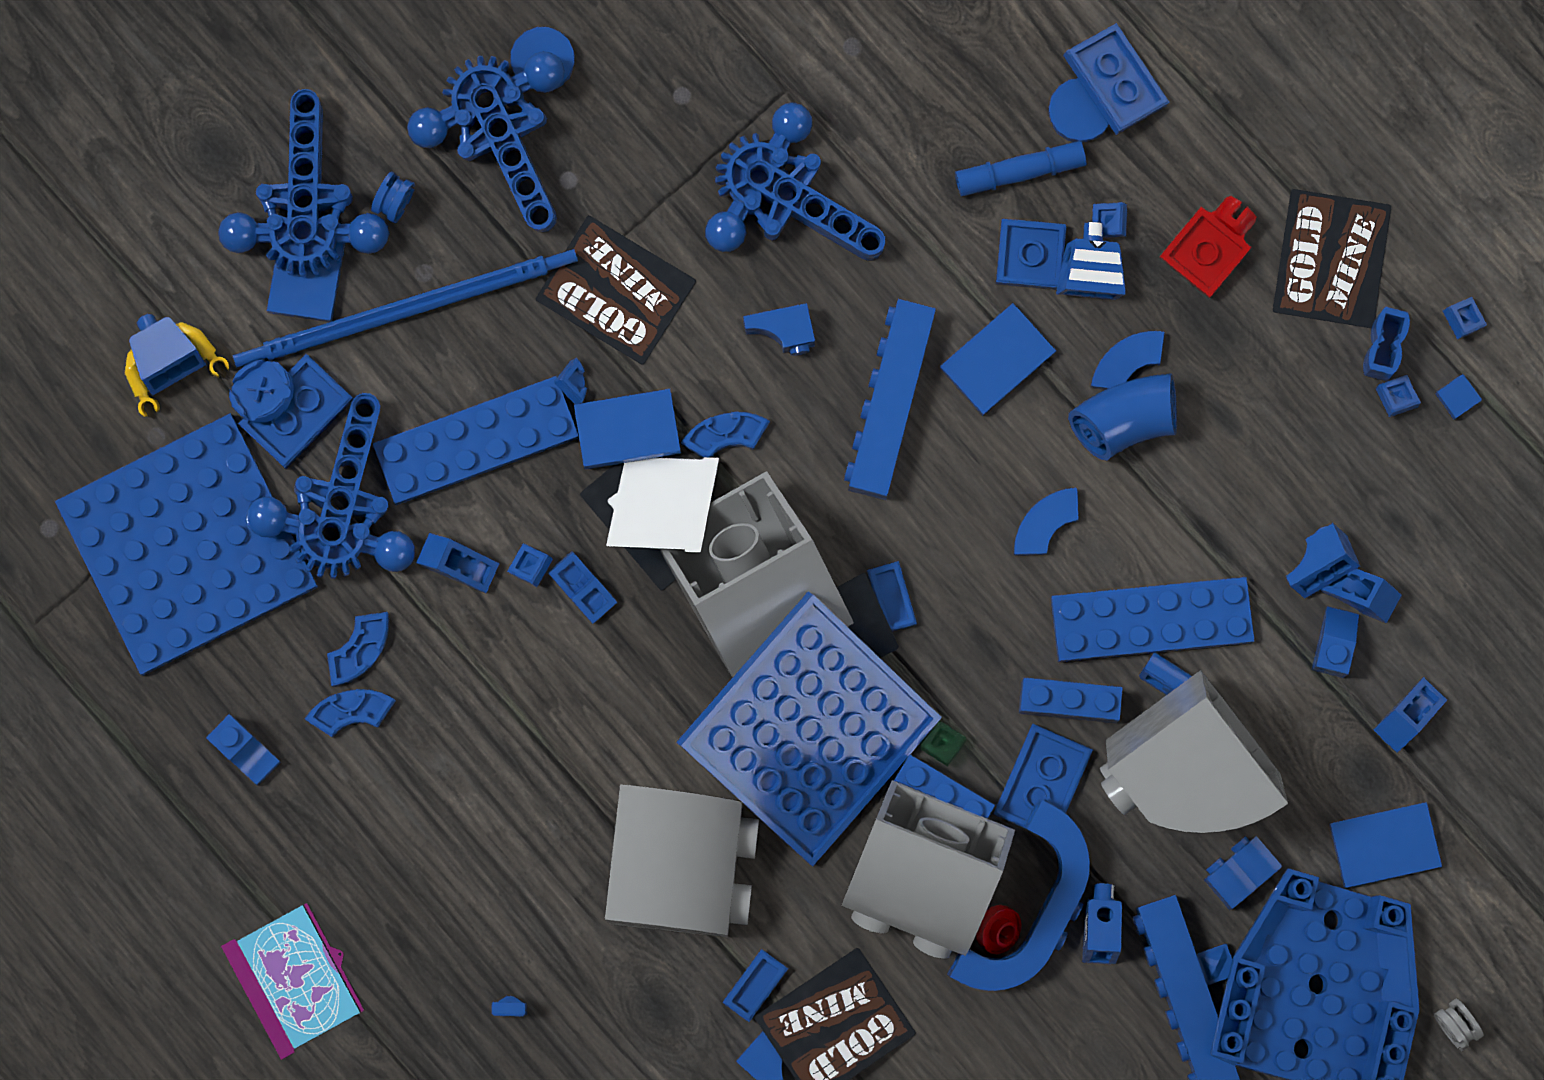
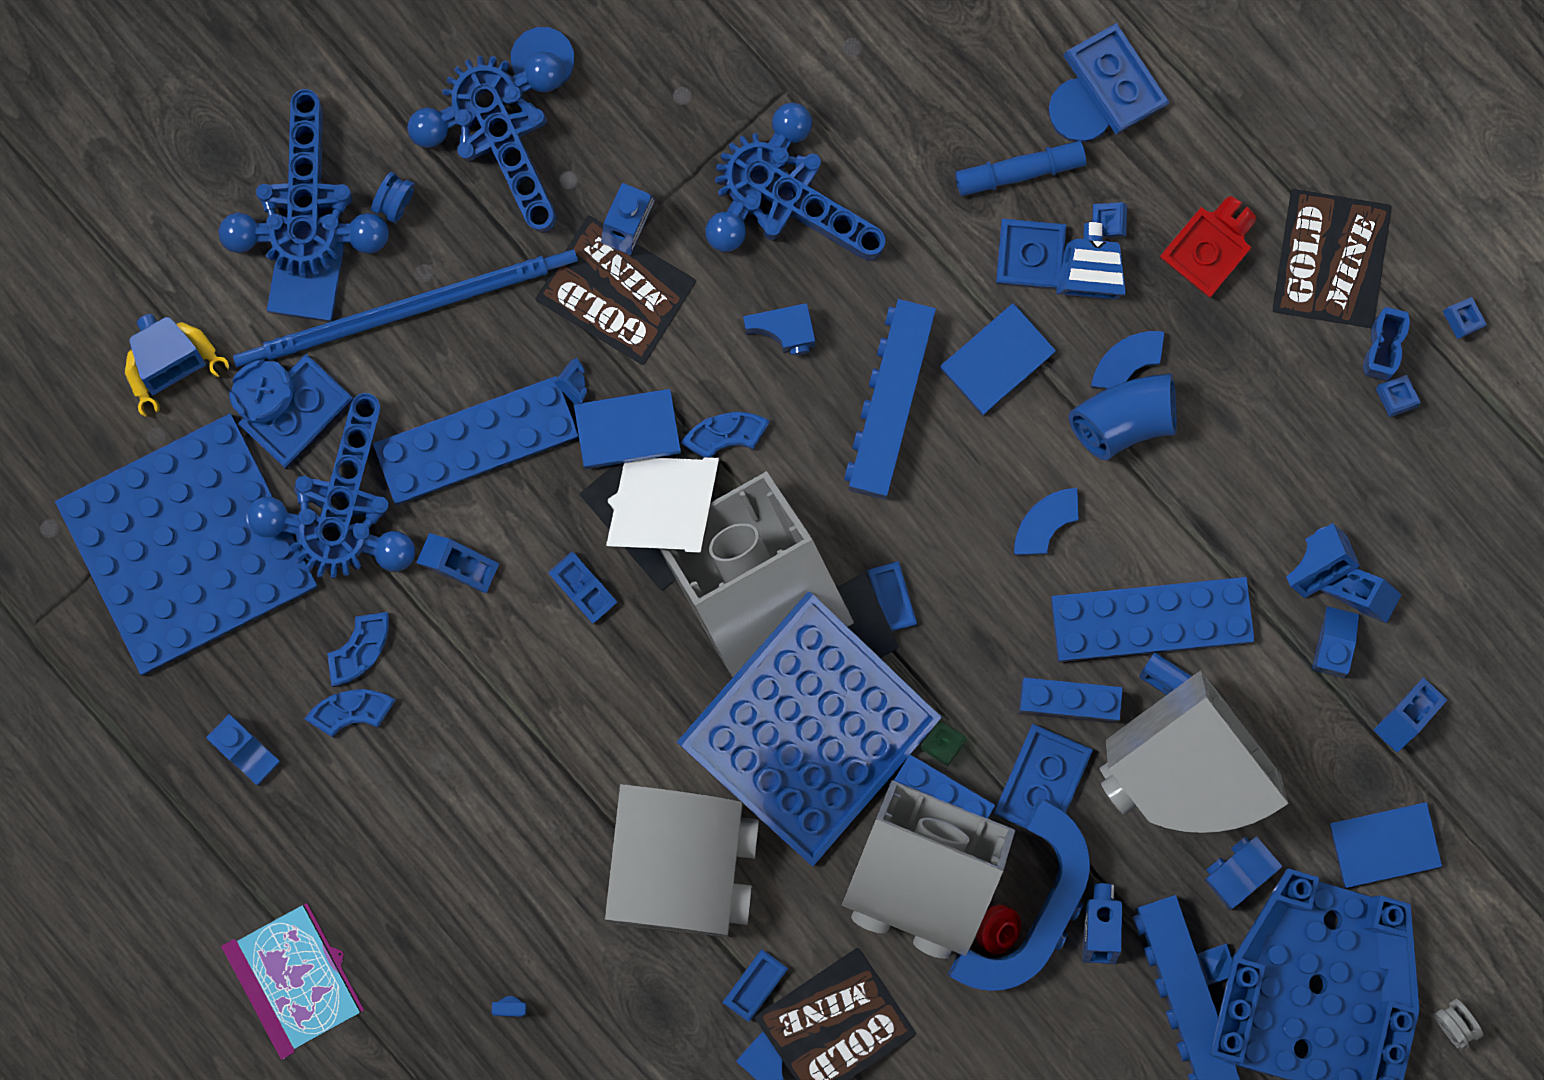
blue tile [507,543,553,587] -> none
blue tile [1435,374,1482,420] -> none
none -> blue torso [601,183,655,256]

